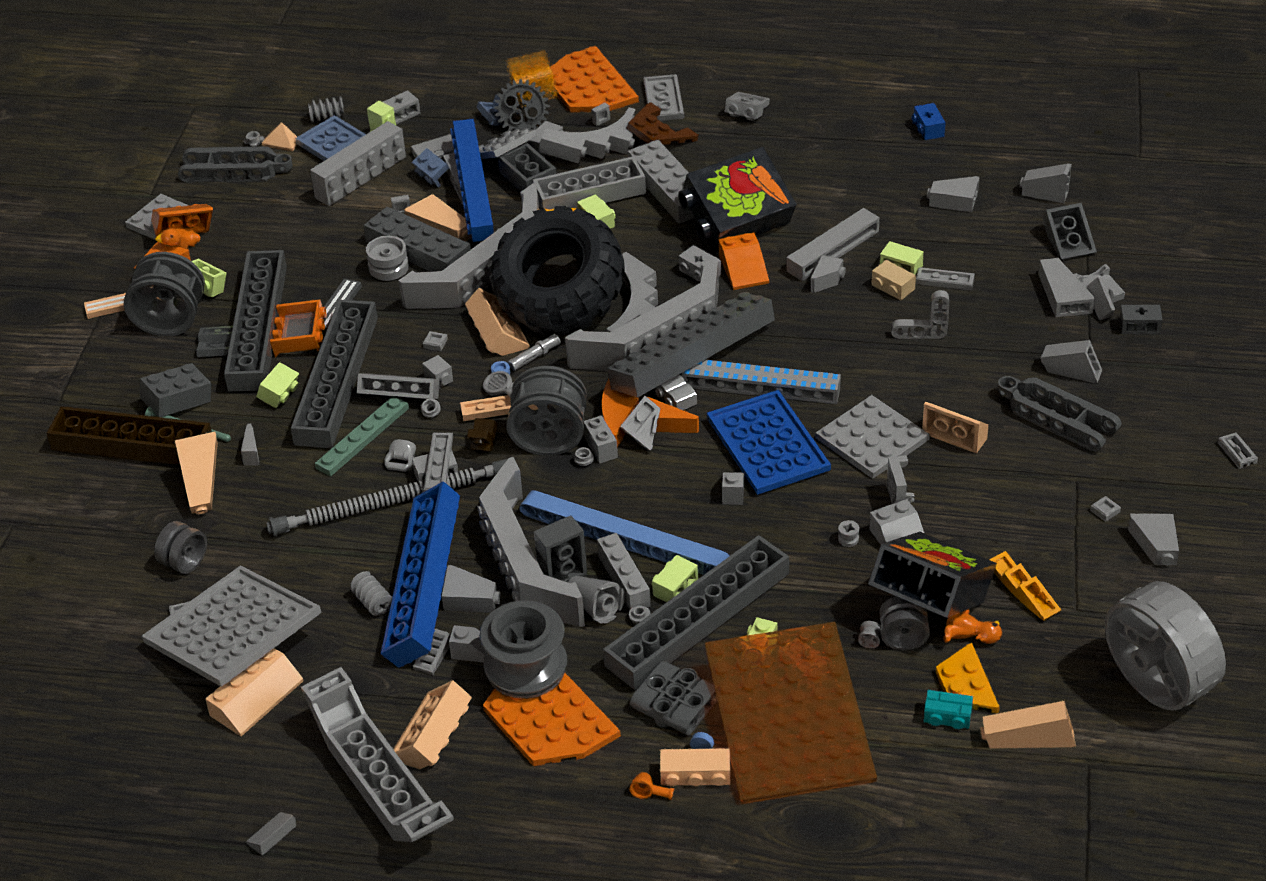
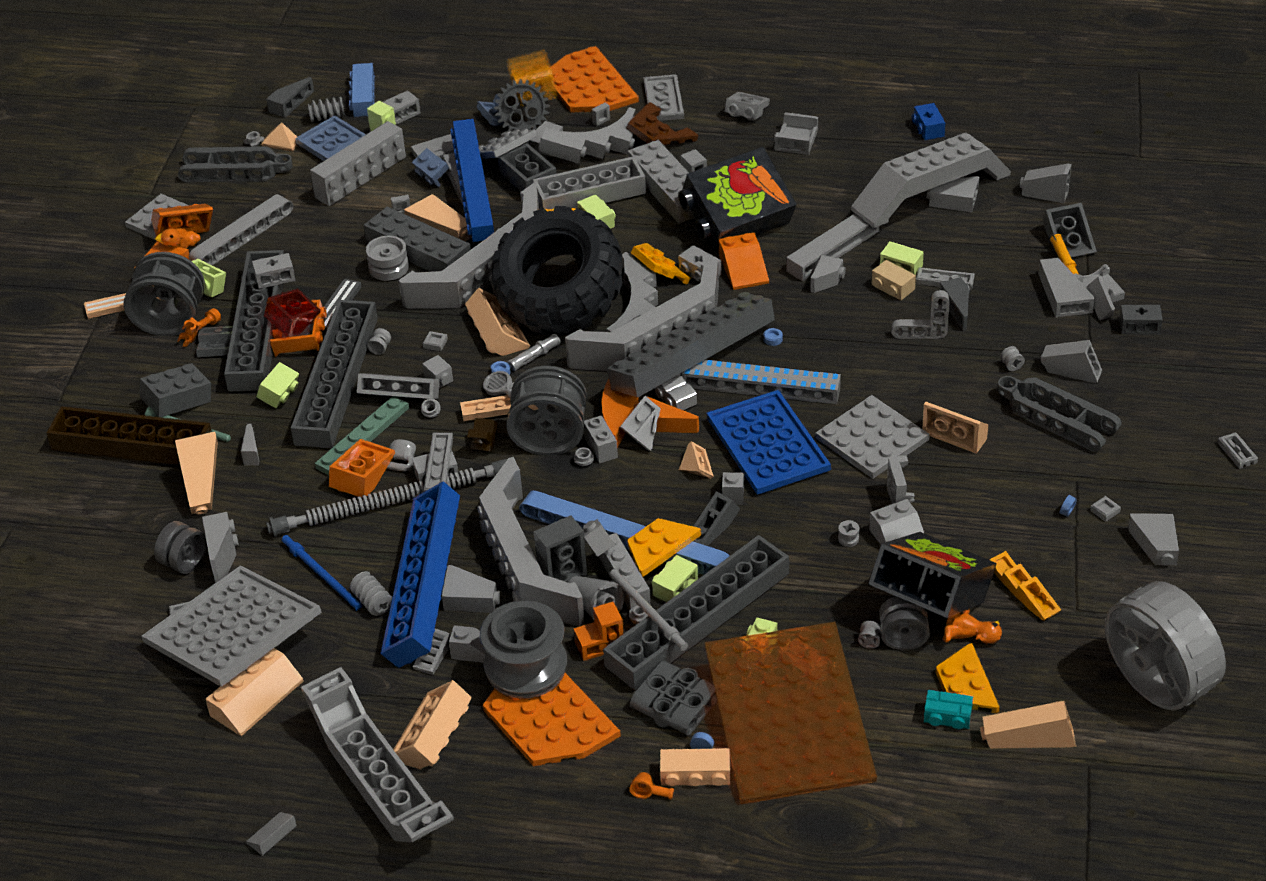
none -> orange bar [177,308,221,346]
none -> light grey beam [189,194,293,265]
none -> light grey slope [202,512,239,583]
none -> light grey brick [252,253,295,289]
none -> clear red slope [264,288,321,337]
none -> dark grey slope [266,77,314,118]
none -> blue bar [282,535,362,610]
none -> orange slope [329,439,395,498]
none -> medium blue brick [349,63,375,117]
none -> light grey wheel [367,328,391,355]
none -> orange brick [574,601,623,661]
none -> light grey brick [583,519,615,557]
none -> light grey bar [609,569,688,651]
none -> light orange wing [627,518,701,577]
none -> light orange wing [630,243,690,284]
none -> light nougat slope [679,441,714,479]
none -> light grey brick [680,149,707,173]
none -> dark grey slope [693,491,740,546]
none -> medium blue tile [764,328,783,346]
none -> light grey panel [775,112,818,155]
none -> light grey slope [851,133,1011,228]
none -> dark grey slope [940,277,970,331]
none -> light grey wheel [1000,346,1025,371]
none -> light orange pin [1050,234,1079,274]
none -> medium blue tile [1060,495,1077,517]

